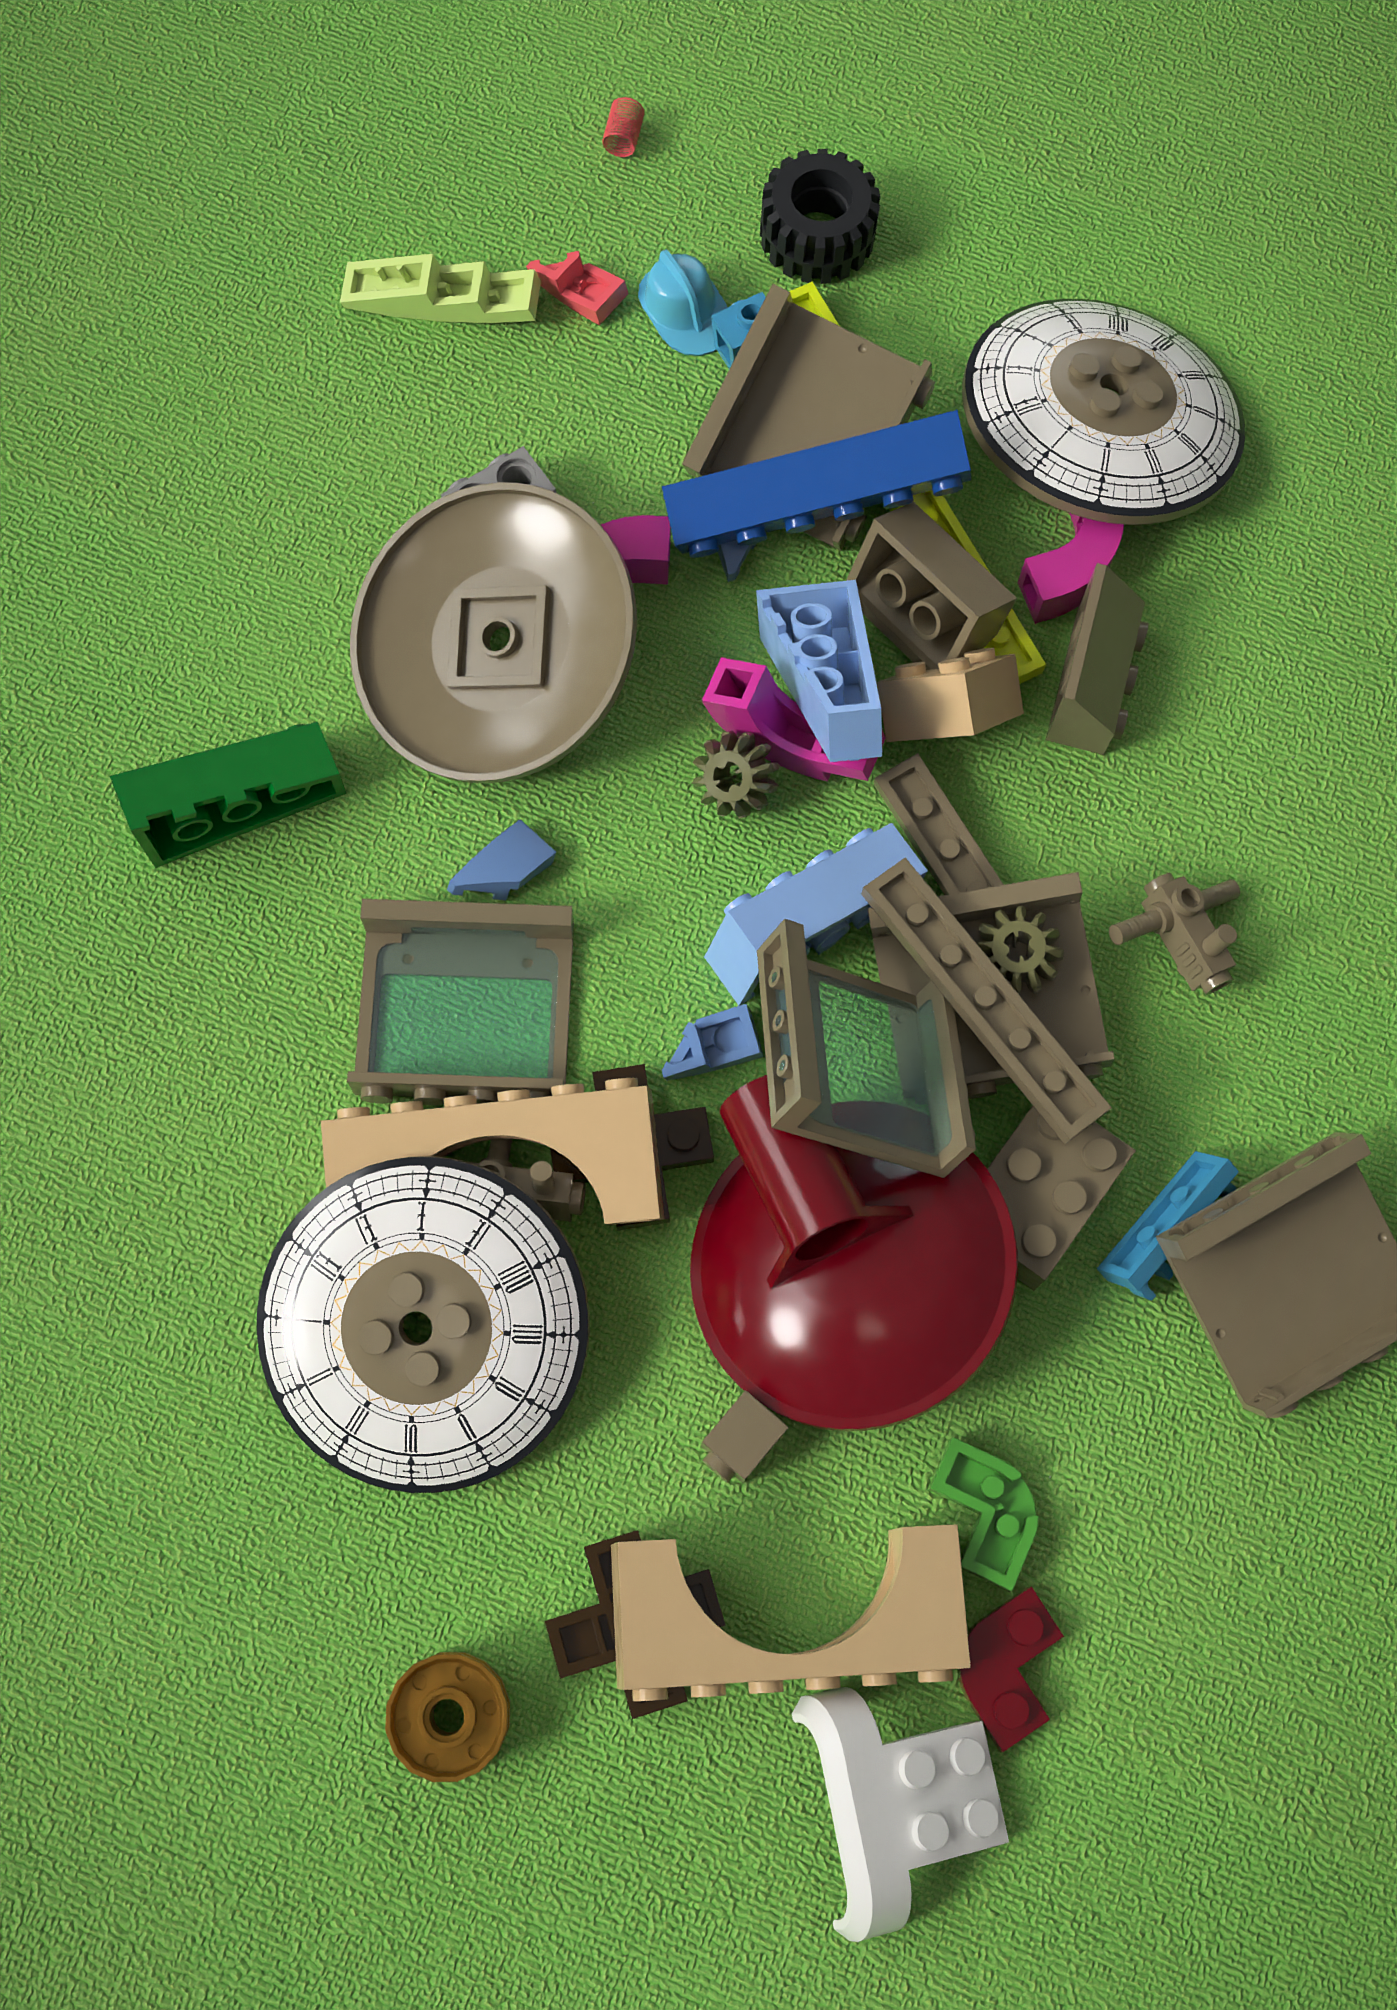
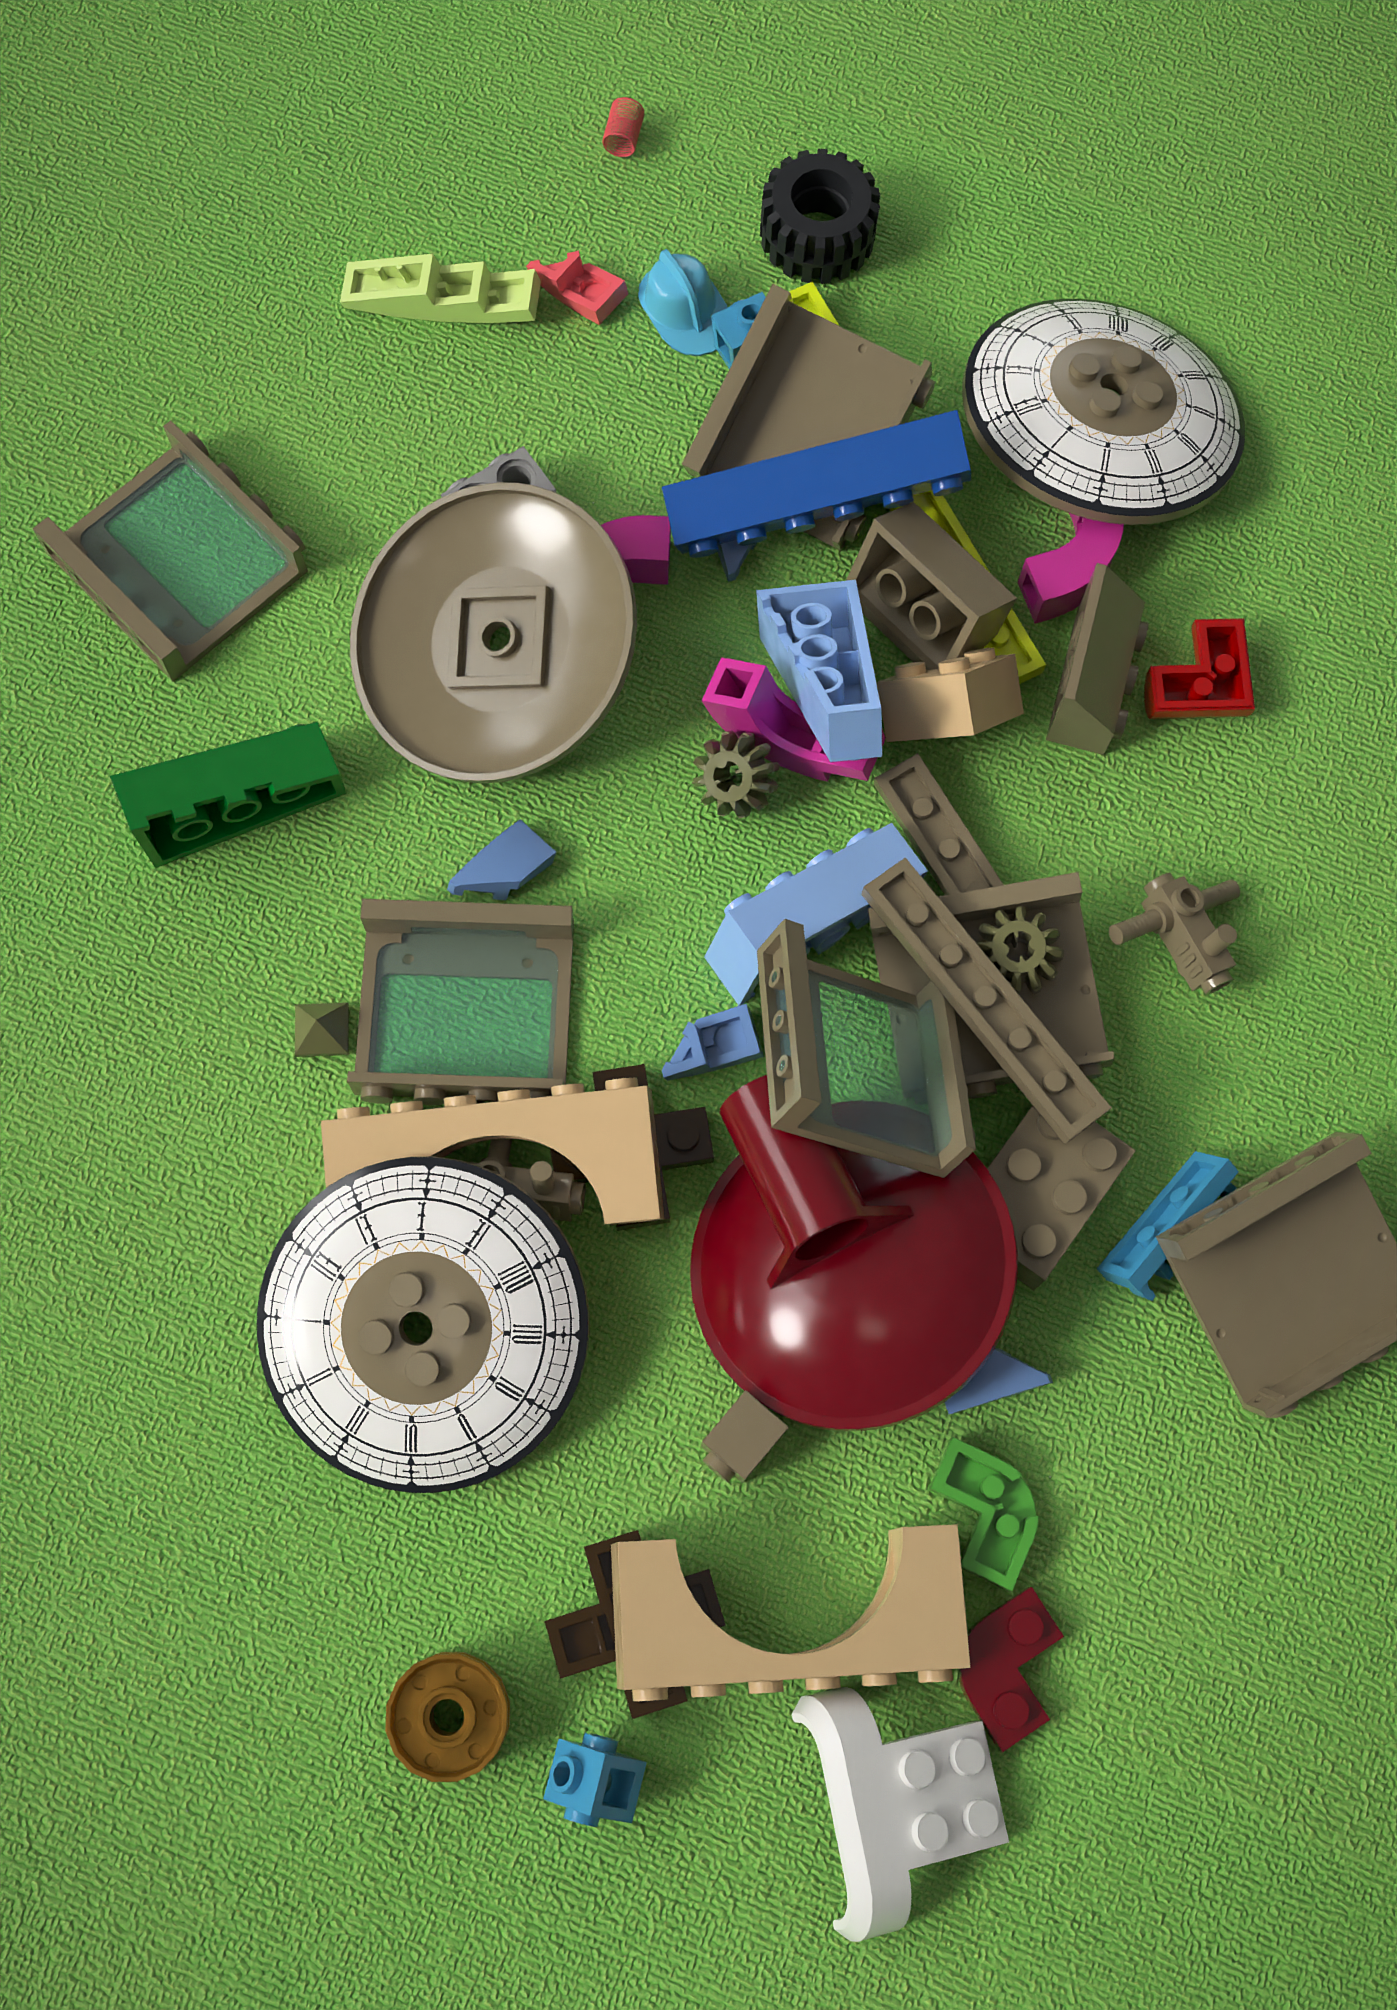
none -> clear light blue panel [33,420,308,682]
none -> olive slope [295,1002,349,1057]
none -> dark azure brick [543,1732,647,1827]
none -> medium blue slope [945,1348,1053,1414]
none -> red brick [1144,618,1255,719]

